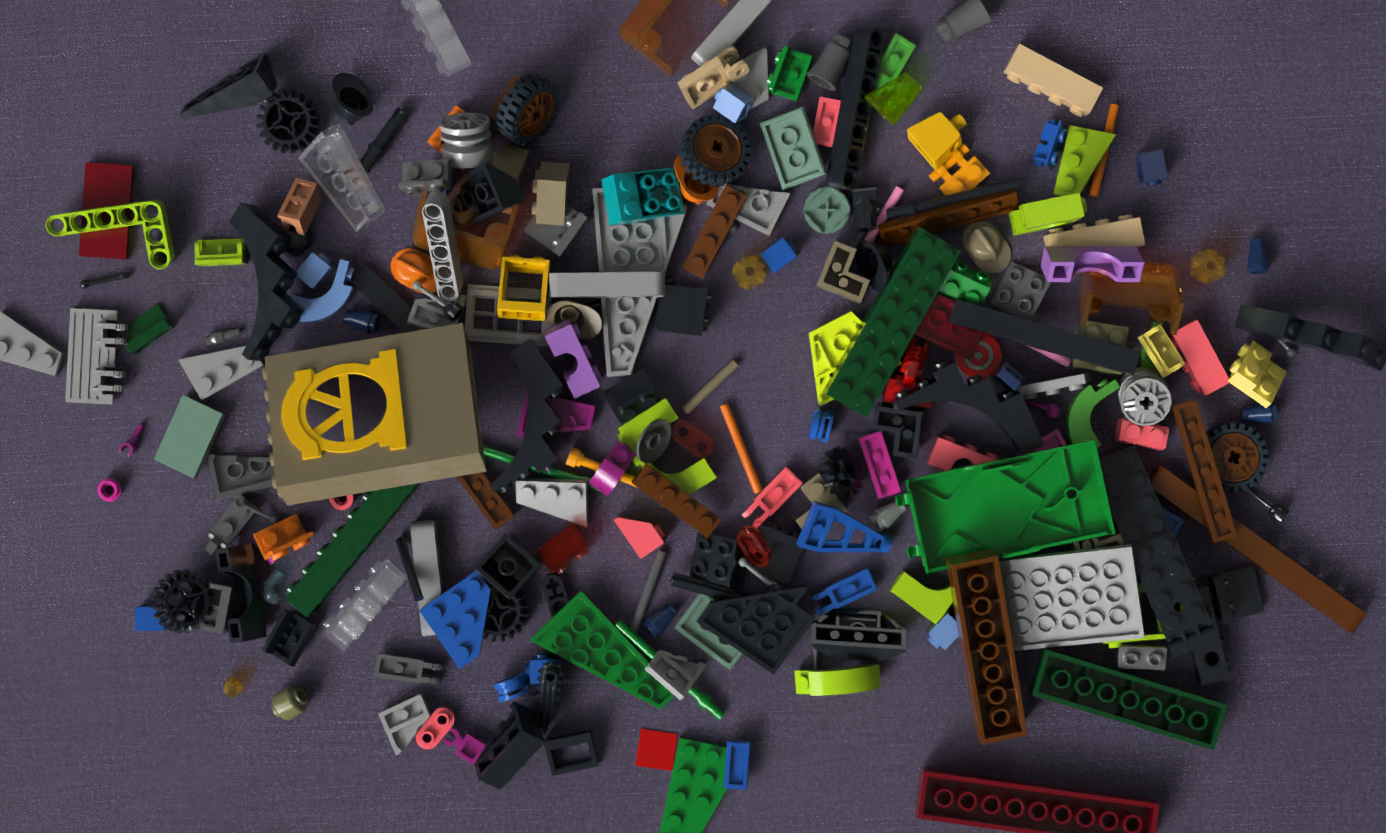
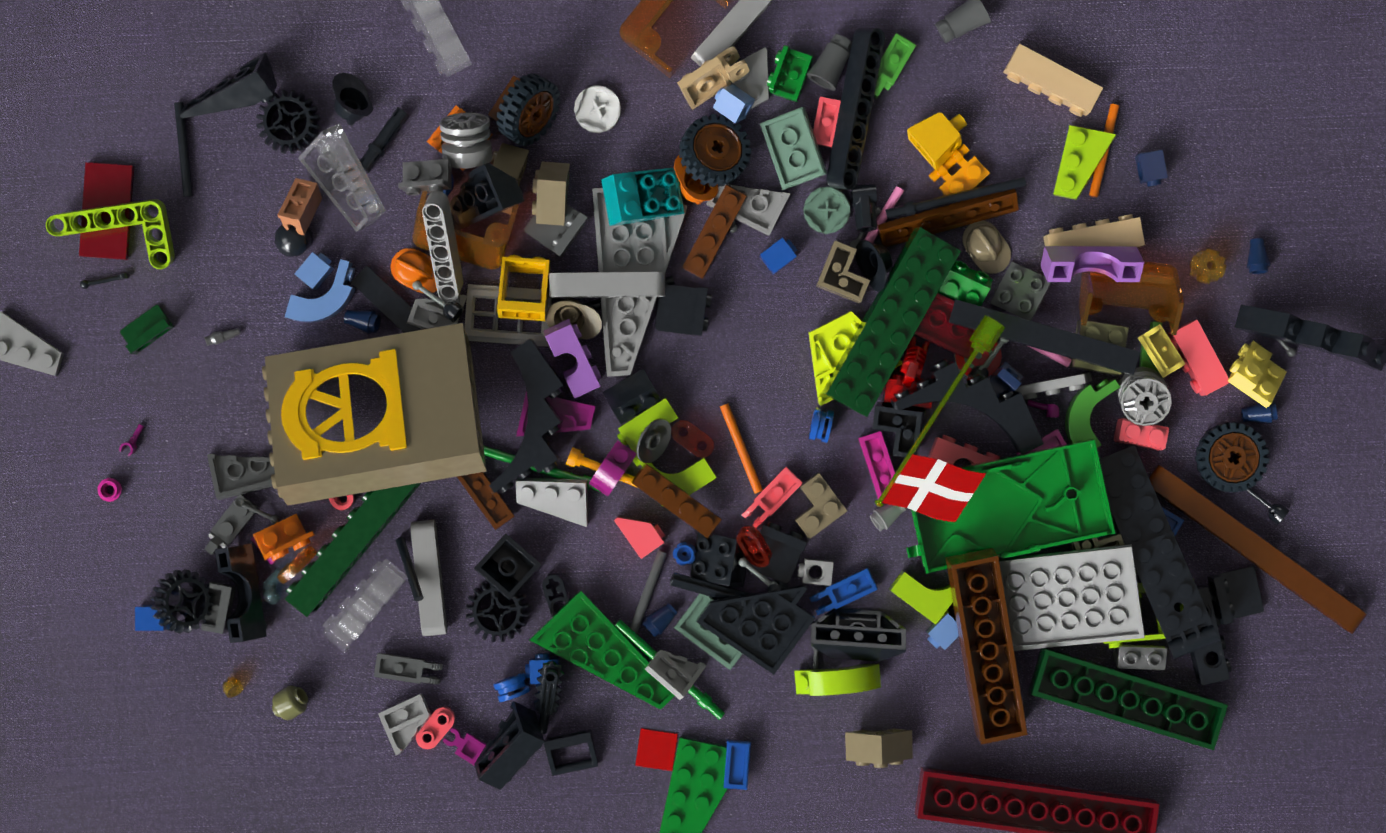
light grey hinge [65,308,128,405] -> none
sand green tile [154,395,226,479] -> none
light grey wing [179,346,264,401] -> none
lime hinge [195,238,247,266] -> none
black arch [229,203,305,361] -> none
black bracket [262,609,317,667] -> none
blue plate [419,571,492,669] -> none
clear red brick [535,522,591,574] -> none
dark tan bar [681,359,739,414] -> none
clear yellow brick [731,255,767,290] -> none
blue plate [796,501,892,553] -> none
black gear [819,447,864,499] -> none
clear neon green wing [865,73,923,125] -> none
lime arch [1008,192,1087,236] -> none
blue hinge [1033,119,1068,171] -> none
reddish brown plate [1171,399,1237,543] -> none
none -> black bar [174,102,193,197]
none -> clear orange tile [277,546,318,584]
none -> white tile [574,85,621,133]
none -> blue plate [673,542,696,566]
none -> light grey brick [798,558,834,586]
none -> dark tan brick [845,728,913,768]
none -> flag [875,315,1005,522]
none -> hinge [968,338,1009,377]

